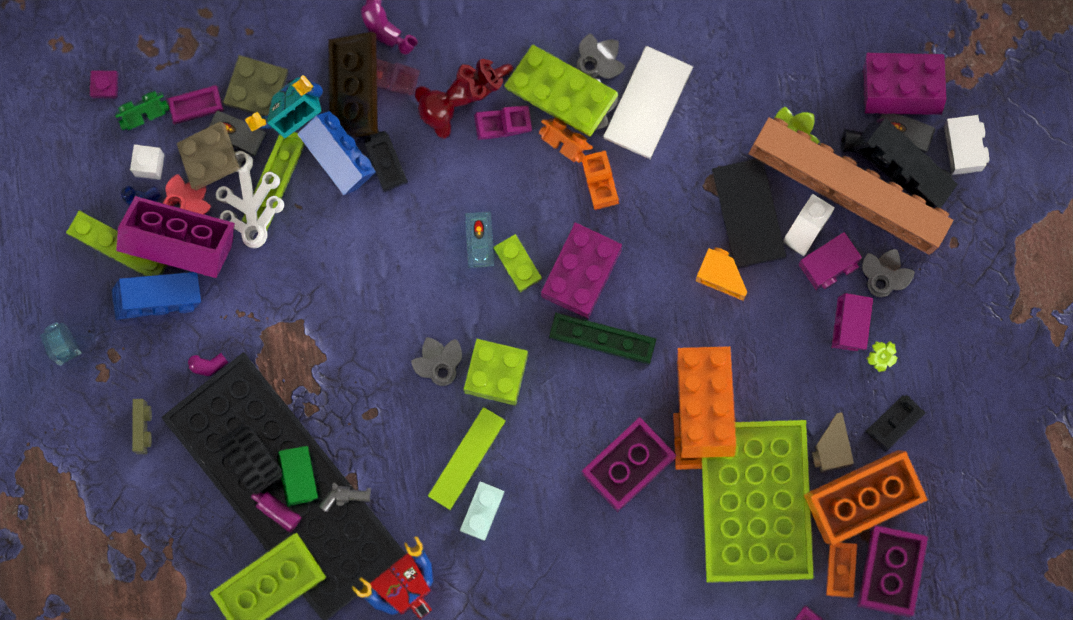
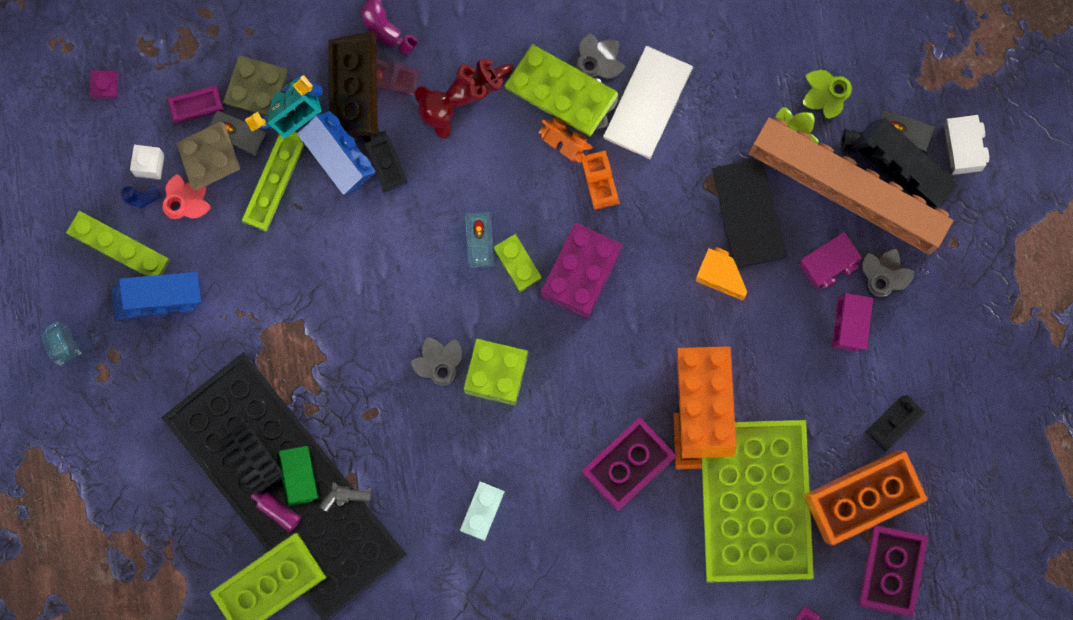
green hinge [115,91,170,131] -> none
magenta brick [116,196,235,278] -> none
olive plate [133,399,152,454] -> none
magenta arm [188,353,228,376] -> none
white plant [216,151,284,248] -> none
torso [352,537,433,620] -> none
lime tile [428,407,506,511] -> none
magenta slope [474,106,532,140] -> none
dark green tile [549,312,656,365] -> none
white slope [783,194,835,256] -> none
dark tan slope [812,412,854,473] -> none
orange plate [826,542,857,598] -> none
magenta brick [863,53,946,115] -> none
lime plant [866,341,898,372] -> none
none -> lime plate [803,70,852,119]

